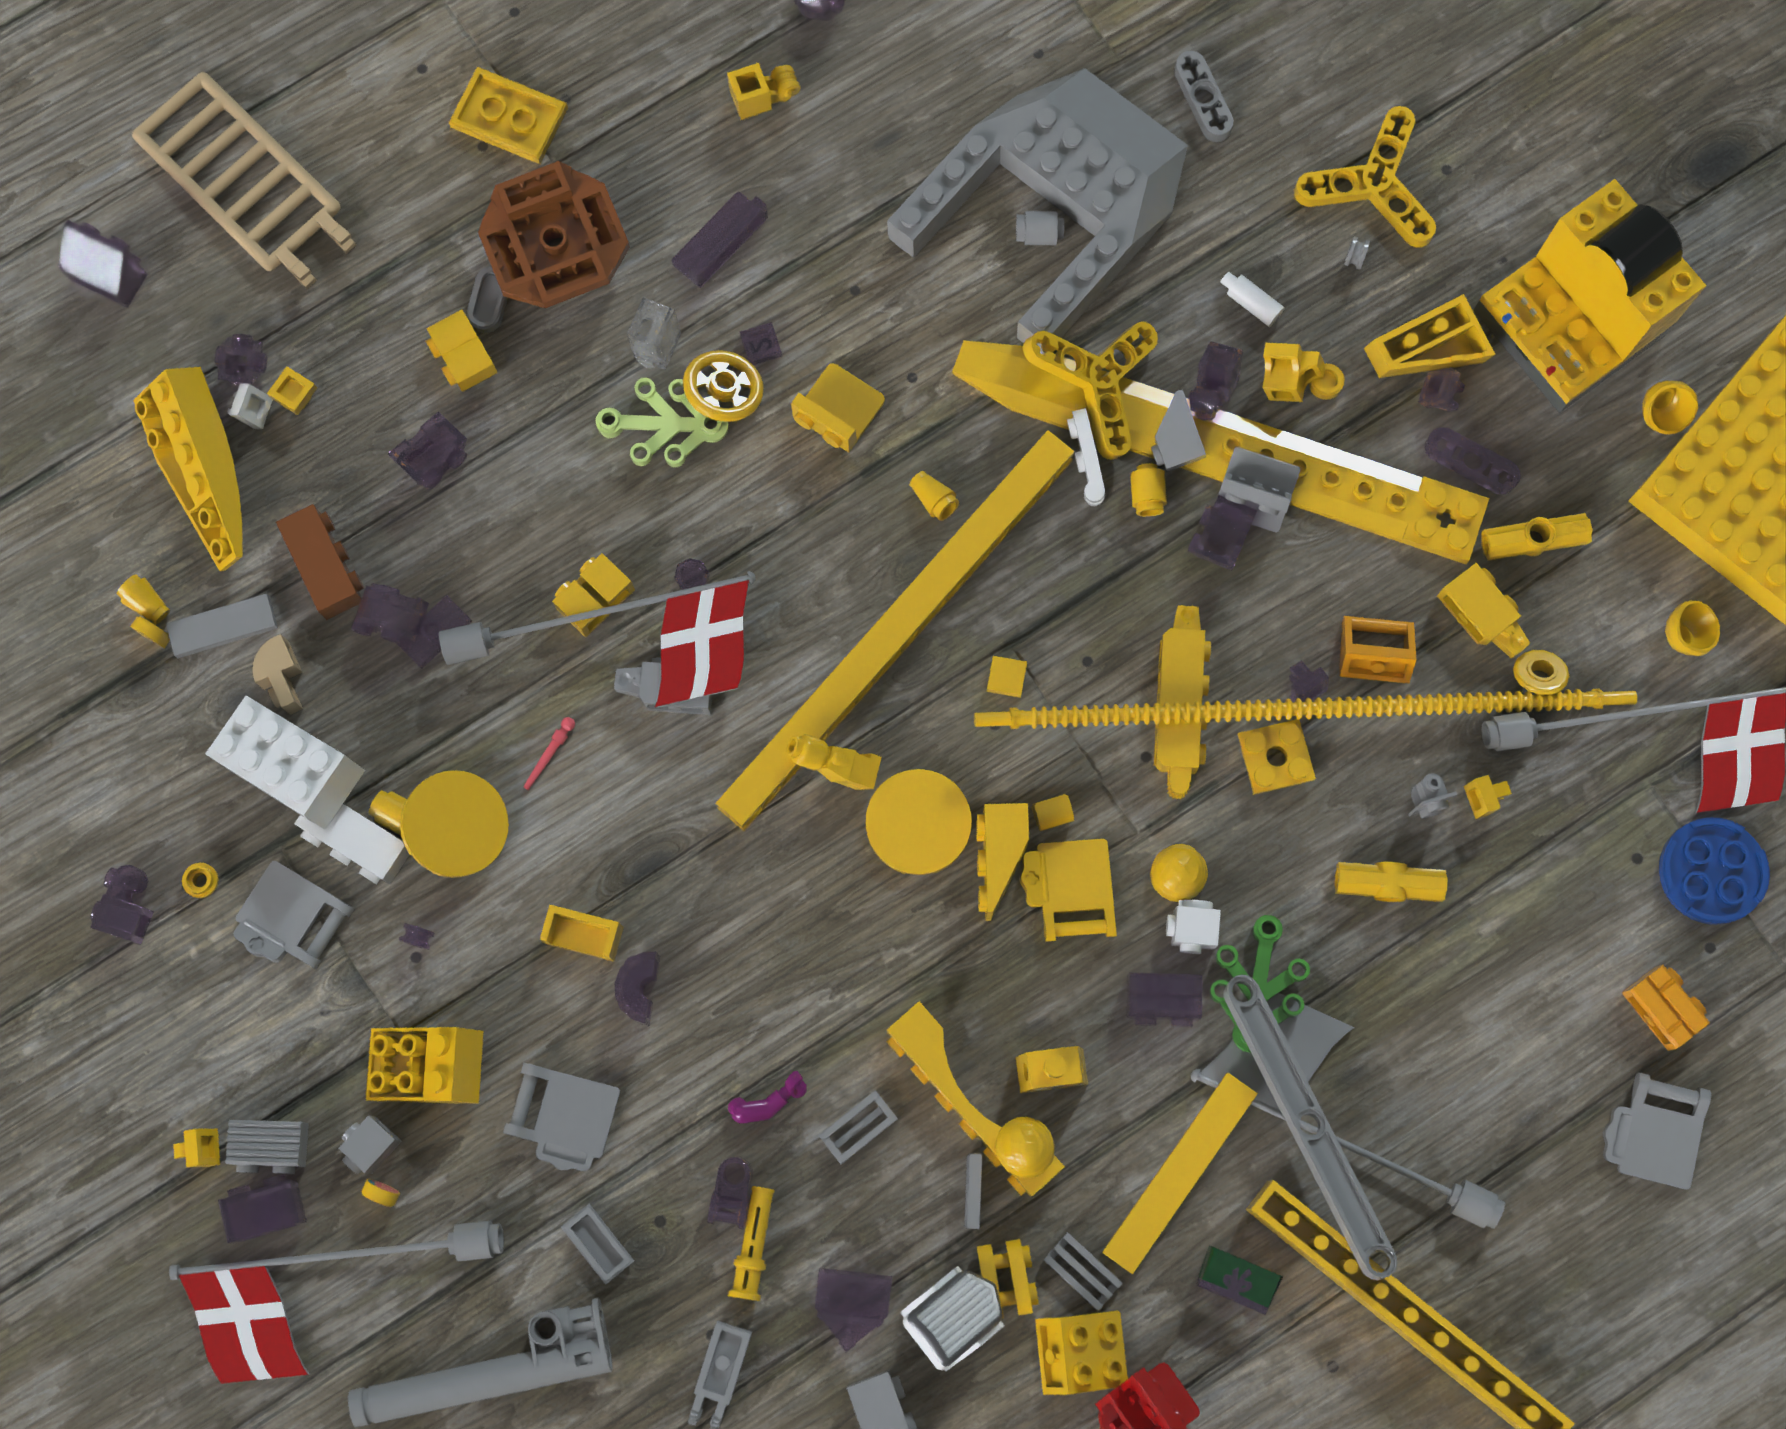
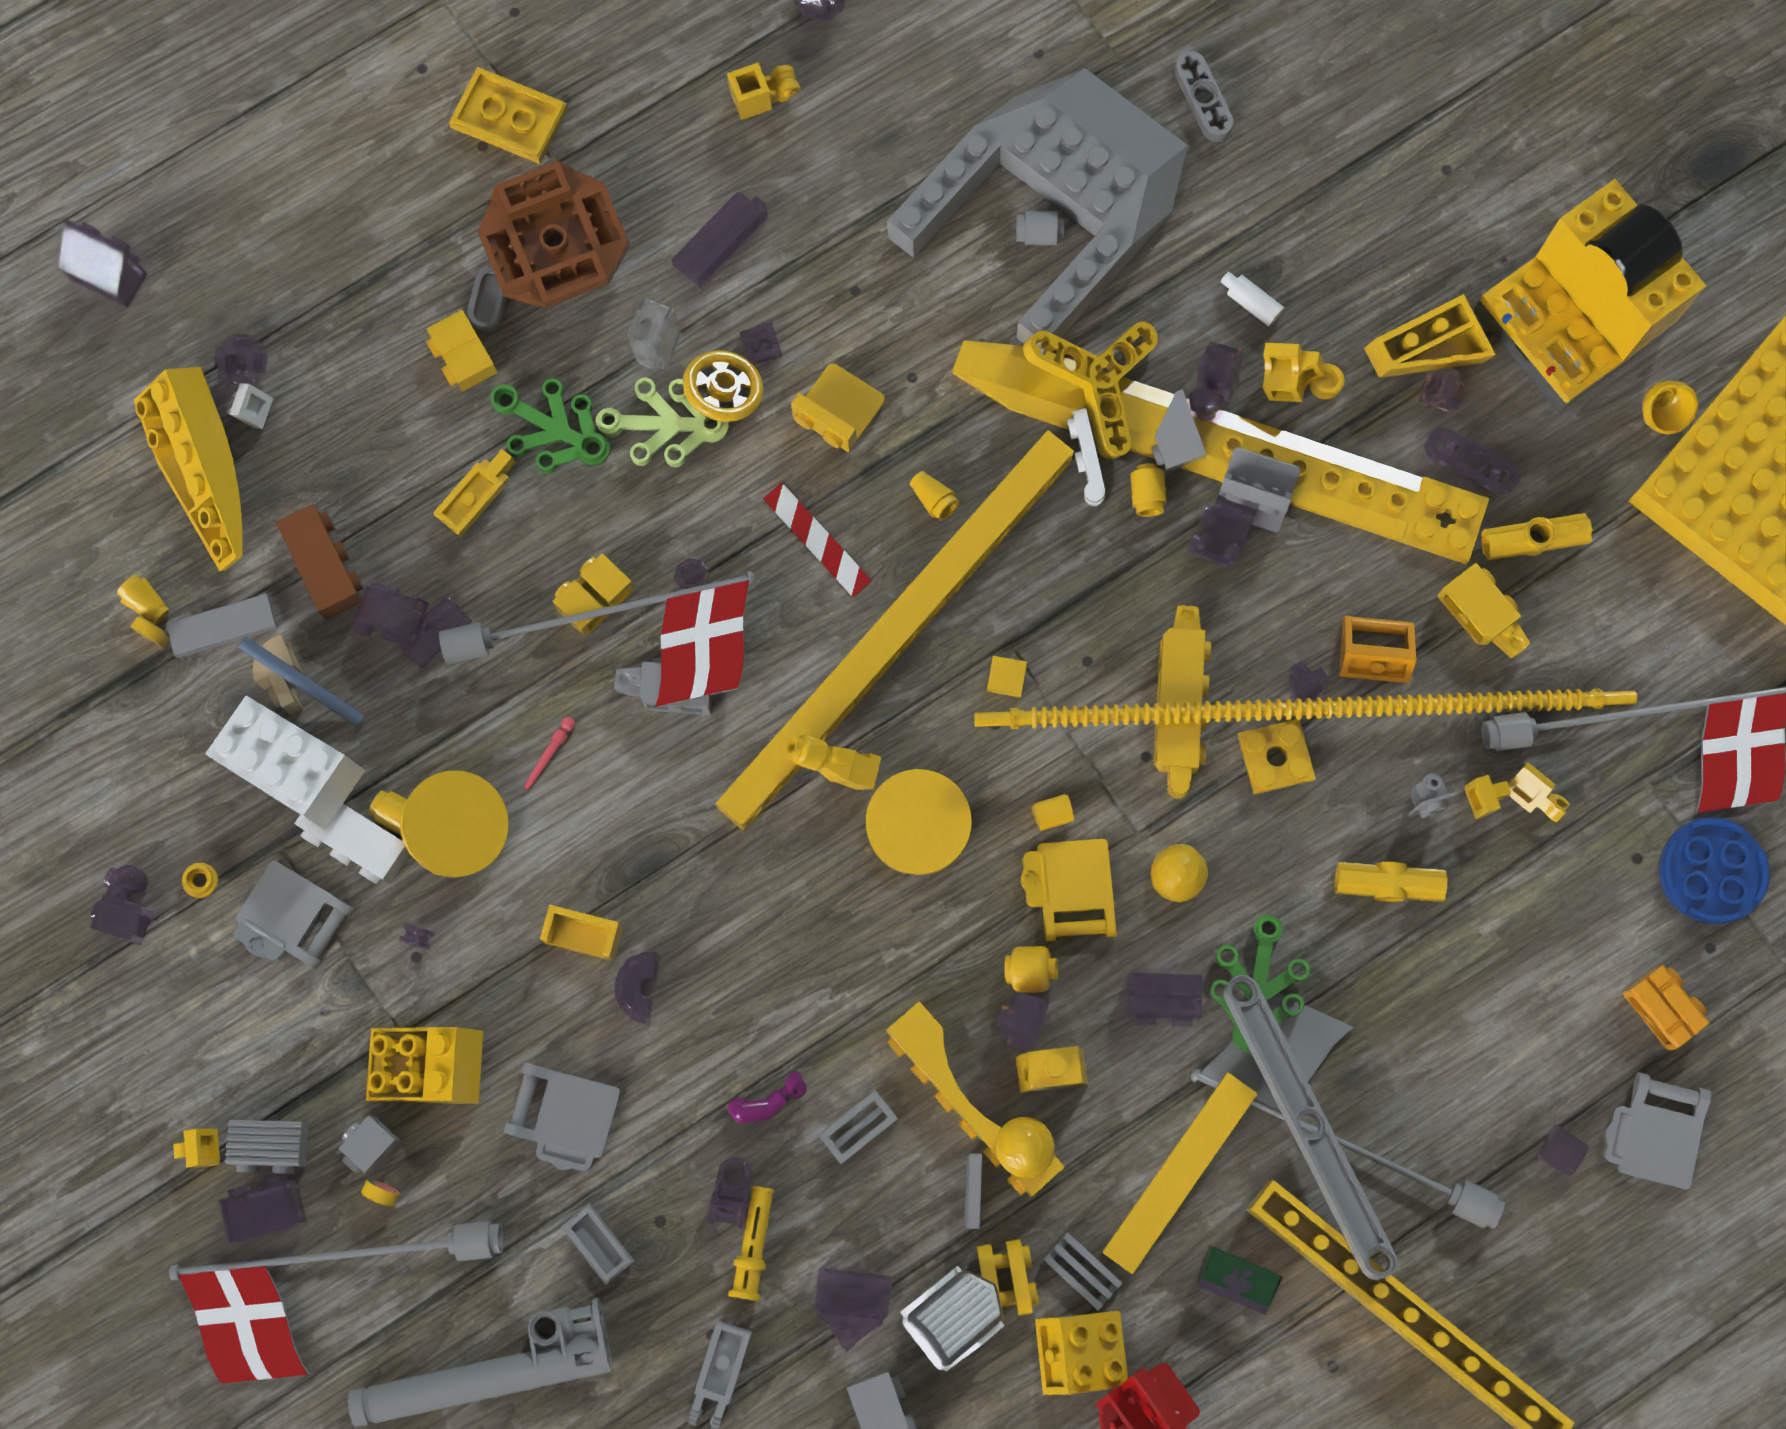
tan bar [132,72,356,289] -> none
yellow tile [267,366,317,415] -> none
clear purple cylinder [388,412,467,490] -> none
yellow slope [976,803,1029,921] -> none
white brick [1166,900,1221,954] -> none
yellow piece [1294,106,1436,248] -> none
light grey bush [1344,236,1370,270] -> none
yellow piece [1513,650,1570,695] -> none
yellow piece [1665,600,1720,656] -> none
none -> sand blue piece [237,636,364,727]
none -> yellow hinge [433,449,516,538]
none -> bright green plant [490,378,610,474]
none -> sticker [763,483,871,597]
none -> clear purple brick [995,991,1050,1053]
none -> yellow head [1005,946,1058,993]
none -> yellow plate [1508,762,1570,823]
none -> clear purple brick [1535,1125,1589,1176]

